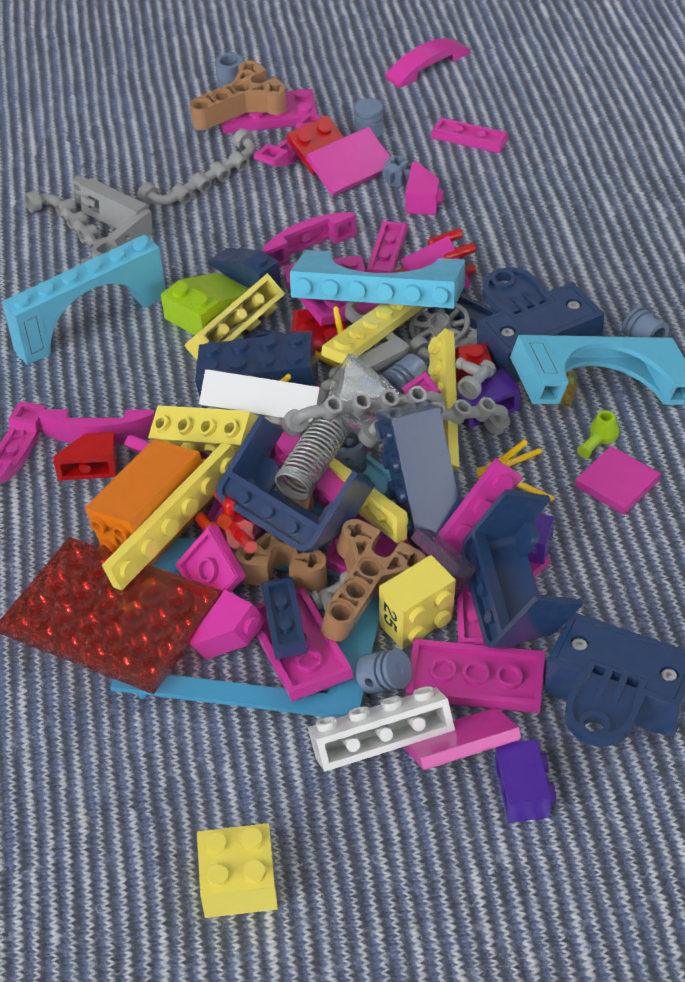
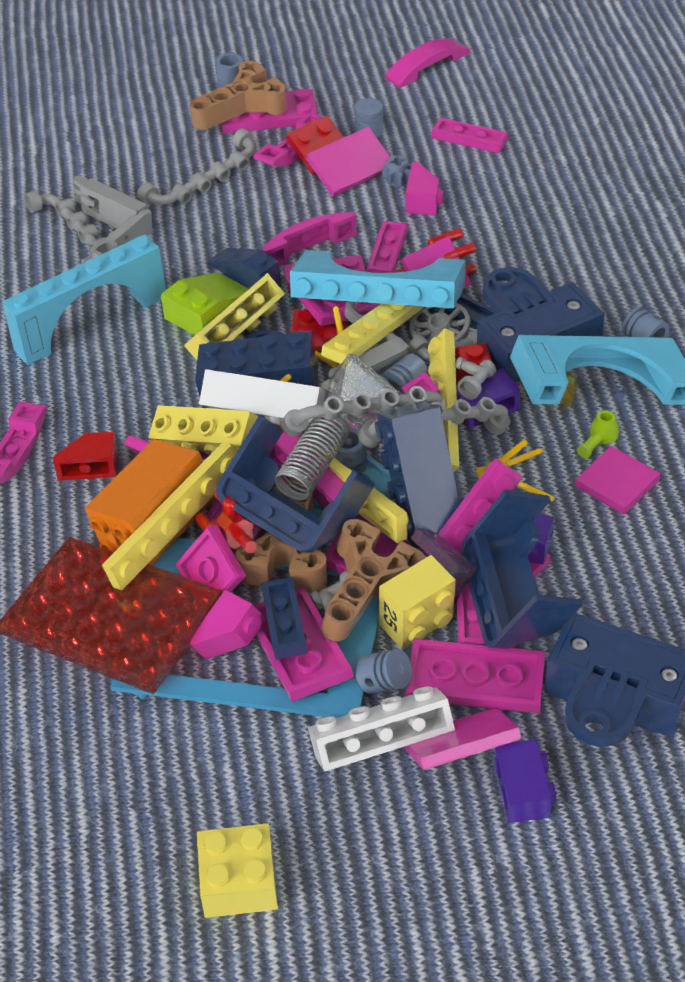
dark pink slope [39,409,155,445] -> none

